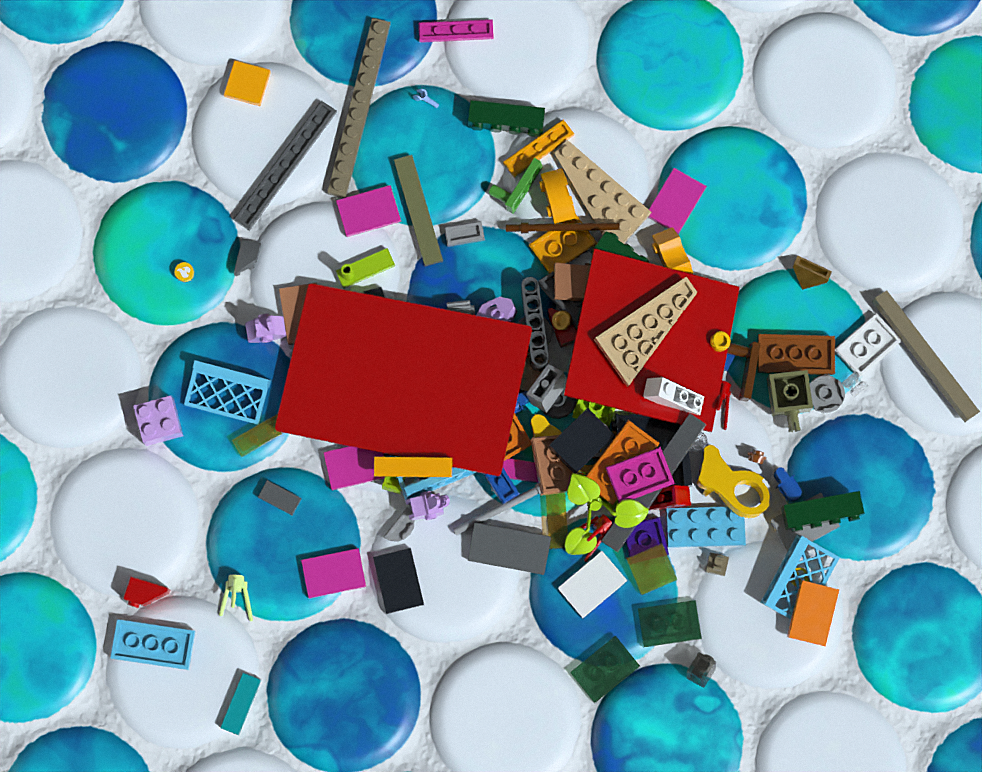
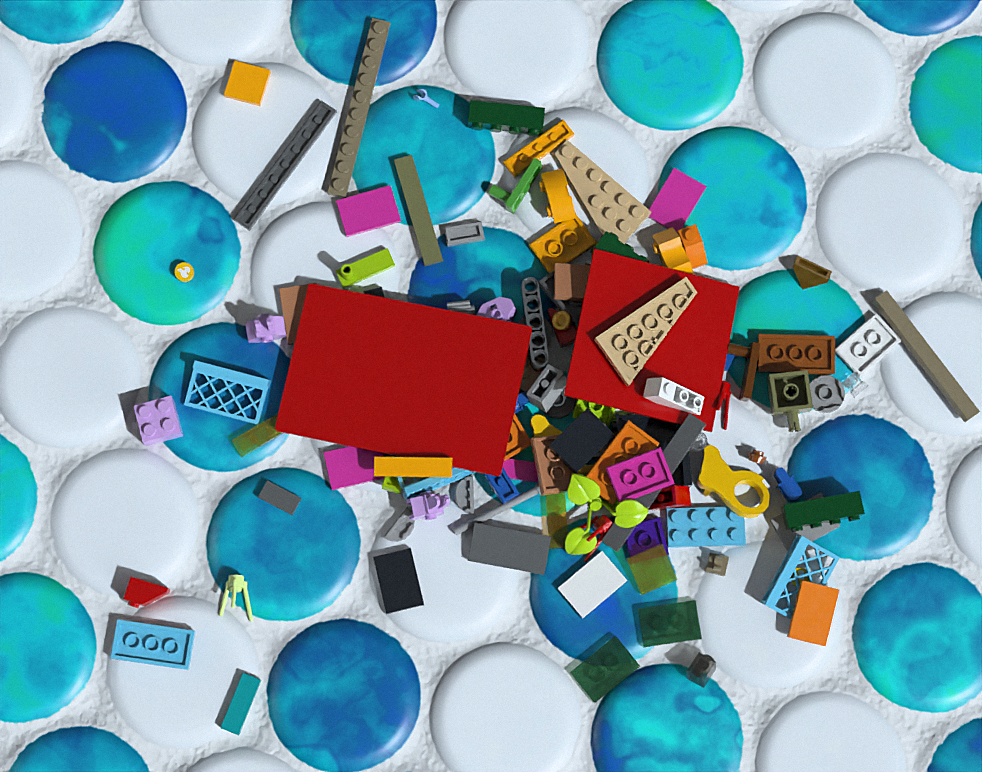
dark grey slope [234,239,261,276] -> none
dark pink tile [301,548,366,599] -> none
dark pink tile [419,19,494,42] -> none
reddish brown bar [506,222,620,234] -> none
yellow tile [710,331,731,352] -> none
none -> light grey tile [454,475,474,514]
none -> orange slope [677,224,707,269]

